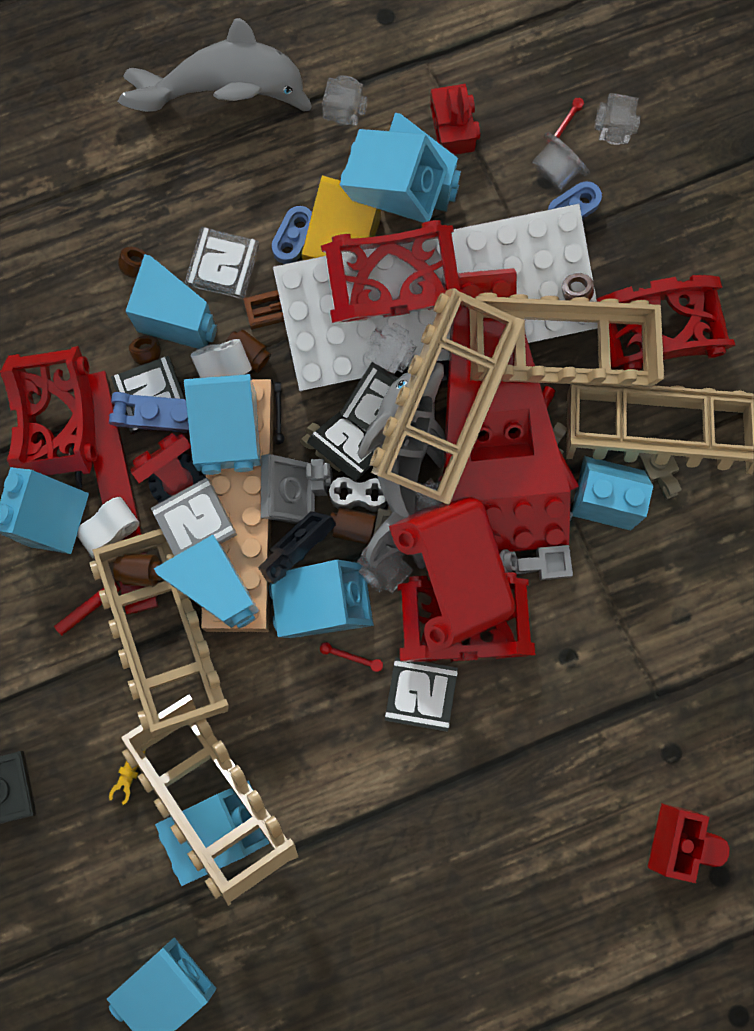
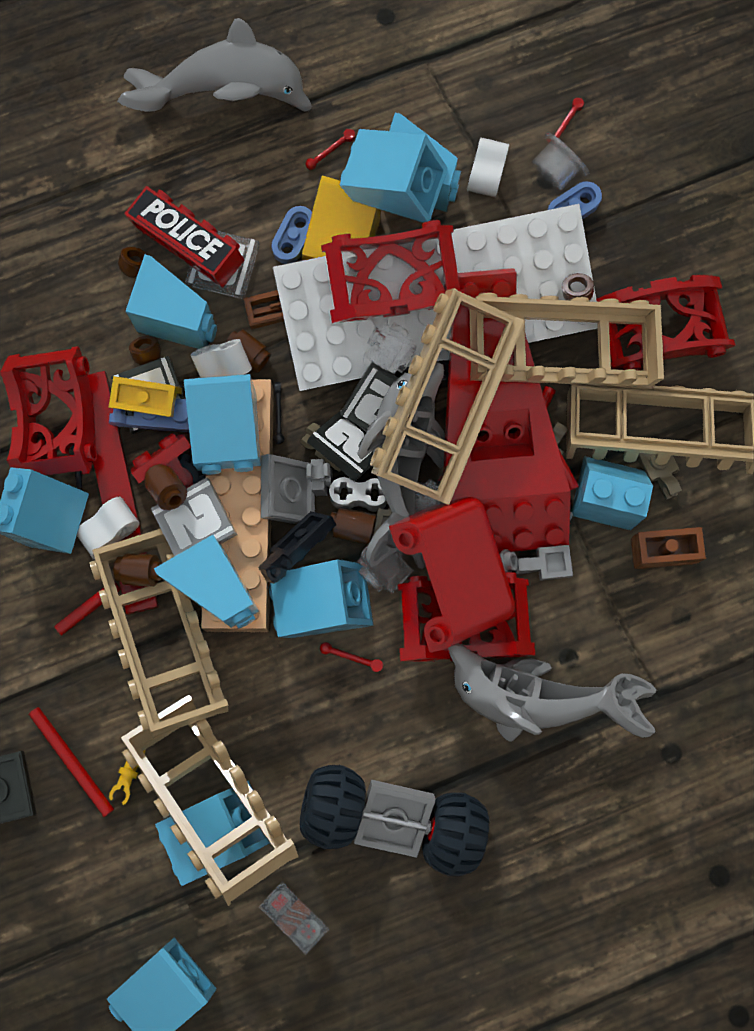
clear brick [322,75,368,125] -> none
tile [385,657,458,732] -> none
red brick [430,84,480,155] -> none
clear brick [594,93,641,145] -> none
red brick [647,803,730,883] -> none
none -> red bar [28,707,115,817]
none -> yellow panel [109,376,182,417]
none -> brick [124,186,245,288]
none -> reddish brown brick [145,464,187,510]
none -> clear tile [259,881,329,955]
none -> black plate [300,765,489,876]
none -> red hinge [305,129,355,170]
none -> light grey animal [448,643,657,742]
none -> white axle [467,137,509,198]
none -> dark orange brick [631,527,706,569]

